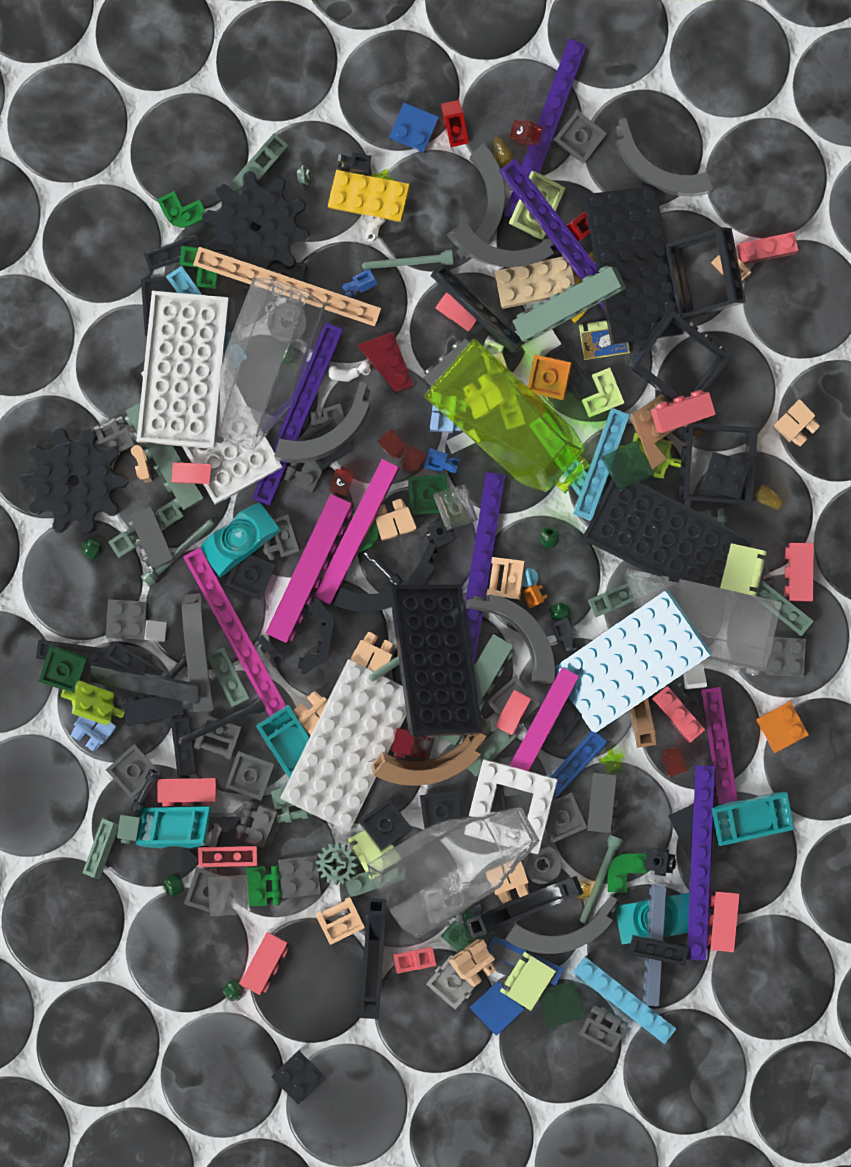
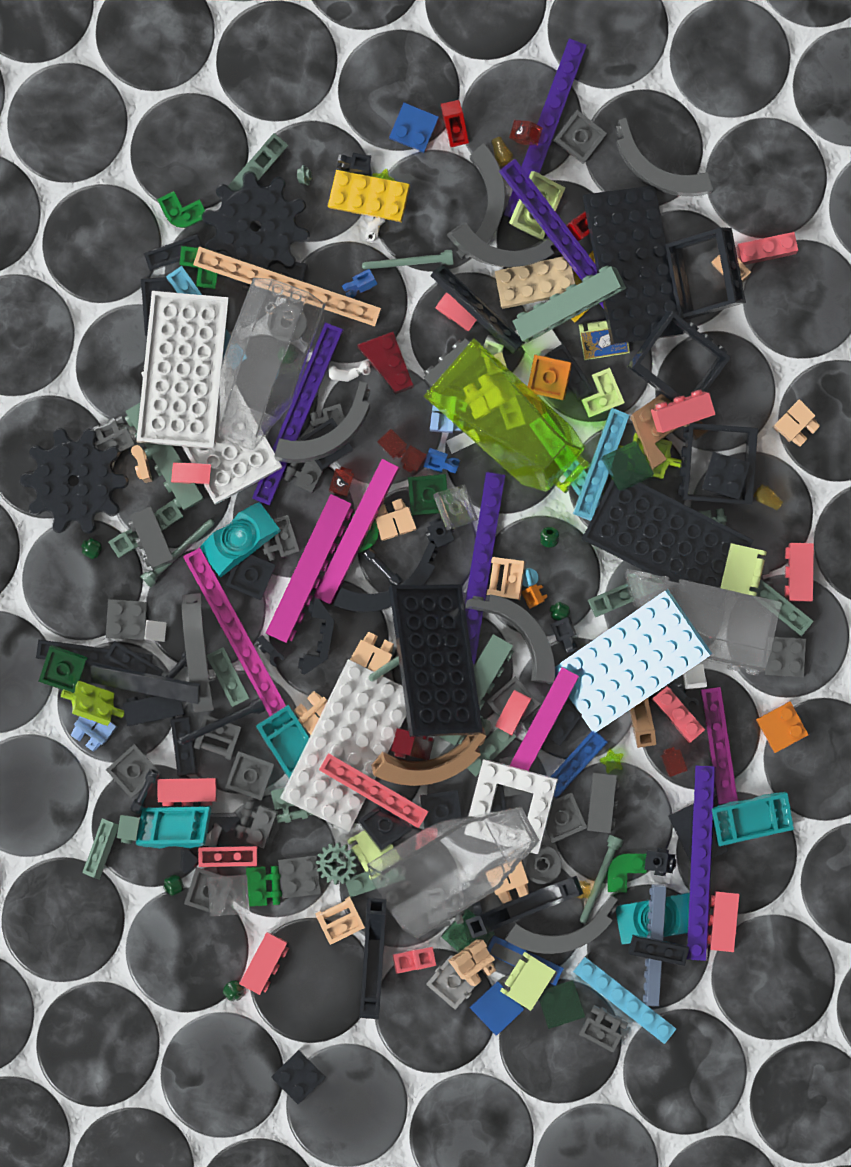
none -> coral plate [318,753,428,828]

